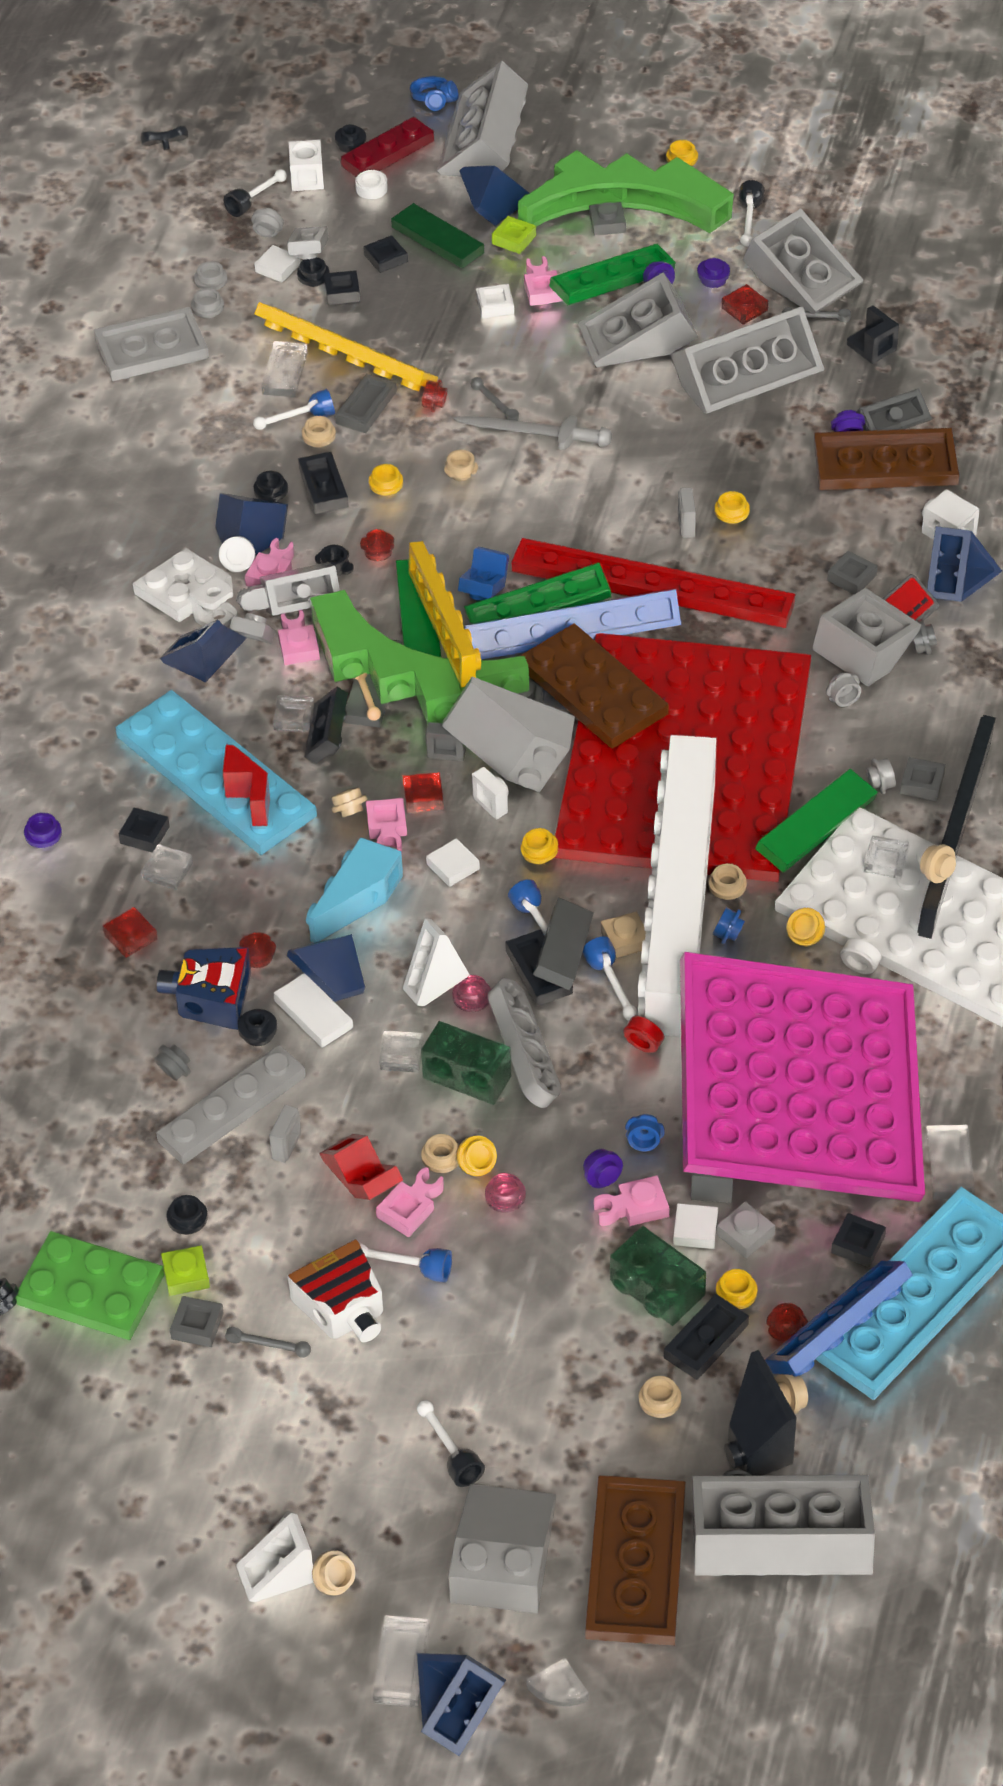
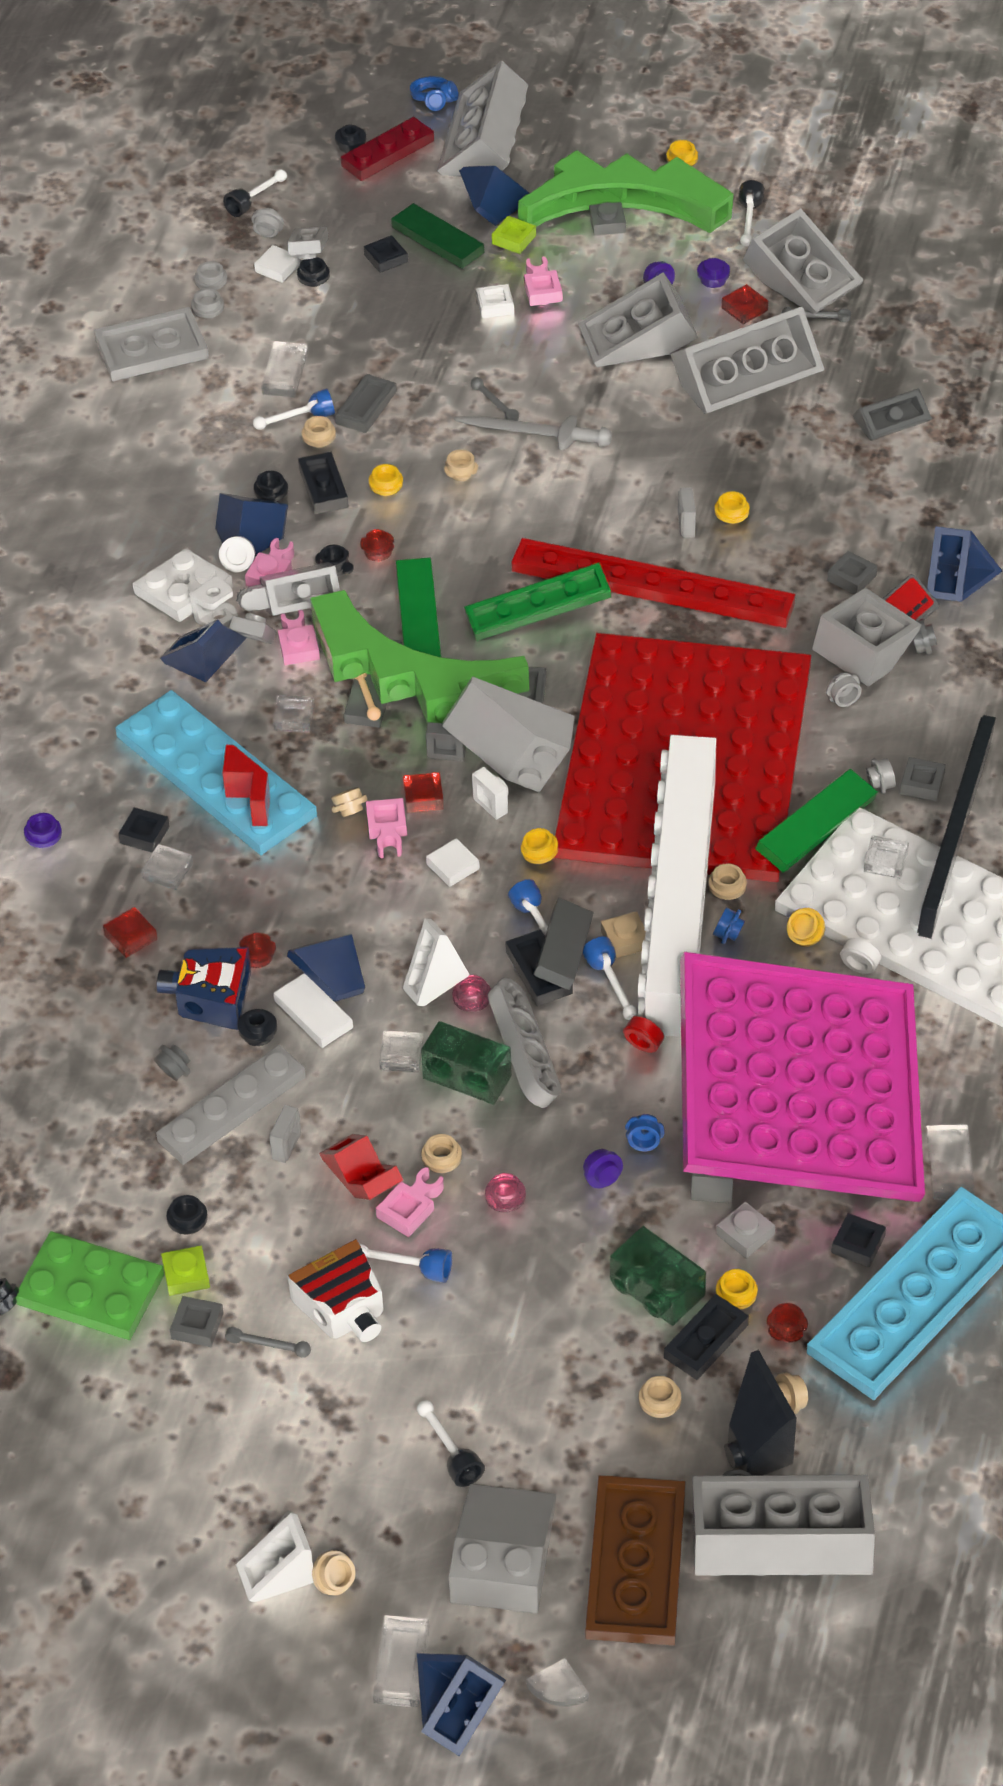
black piece [140,126,188,150] -> none
yellow plate [254,302,438,391] -> none
white brick [289,140,324,191] -> none
black plate [304,686,348,764] -> none
medium azure slope [306,837,403,943] -> none
black plate [324,270,360,305] -> none
white tile [355,170,388,199] -> none
yellow plate [409,541,481,687] -> none
clear red plate [422,379,448,413] -> none
yellow plate [457,1135,497,1176] -> none
blue bracket [458,546,509,600] -> none
plate [463,589,681,660] -> none
reddish brown plate [520,623,669,749] -> none
green tile [549,243,676,305] -> none
bright pink plate [594,1175,669,1226] -> none
white tile [673,1203,718,1249] -> none
blue plate [765,1261,913,1376] -> none
reddish brown plate [814,428,959,490] -> none
dark purple plate [831,410,865,432] -> none
black panel [847,305,899,364] -> none
tan plate [920,844,956,883] -> none
white brick [922,489,979,540] -> none

